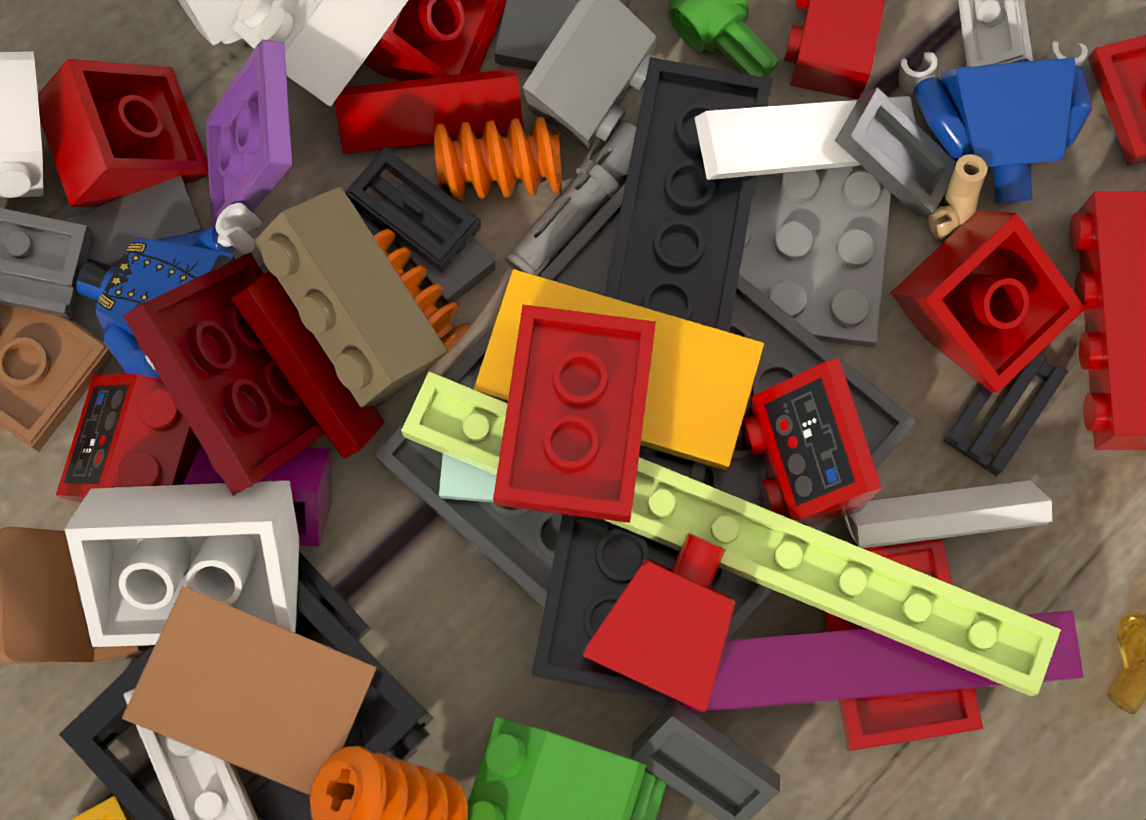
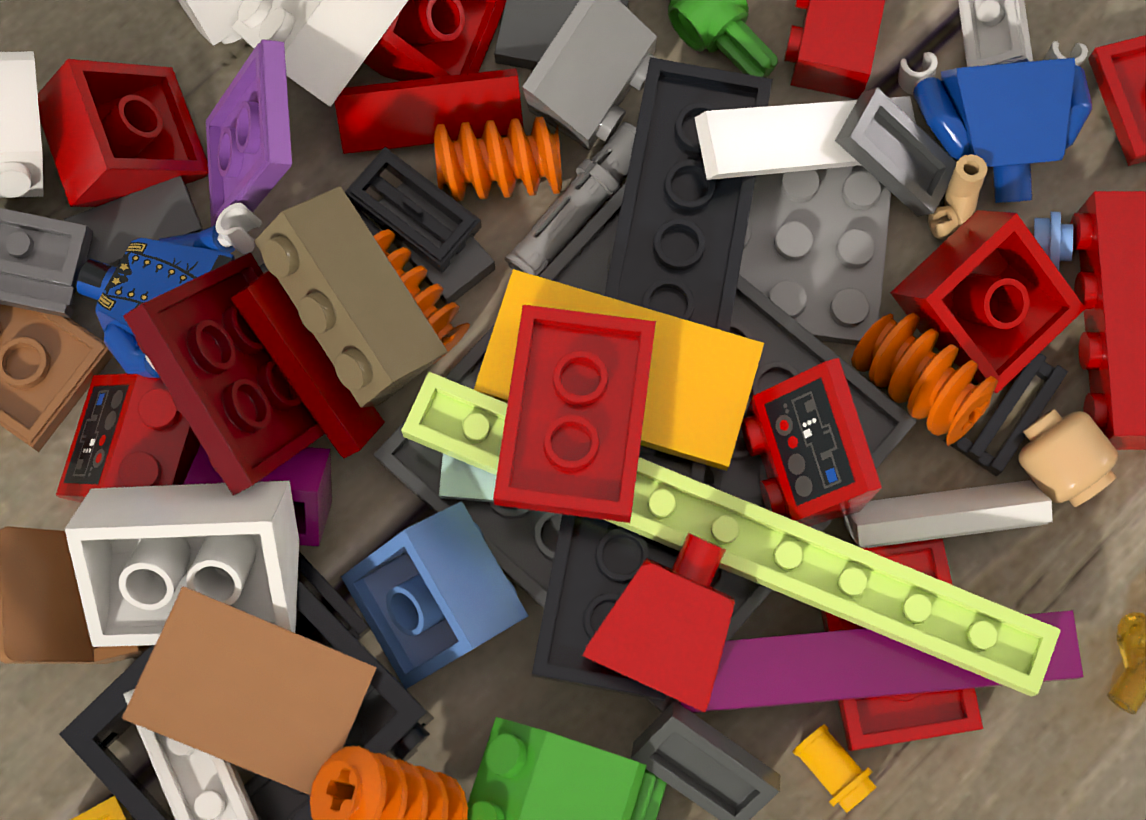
none -> medium blue slope [341,501,529,689]
none -> yellow pin [792,723,877,813]
none -> orange piece [851,313,998,446]
none -> tan head [1018,408,1118,507]
none -> light blue plate [1034,211,1073,271]

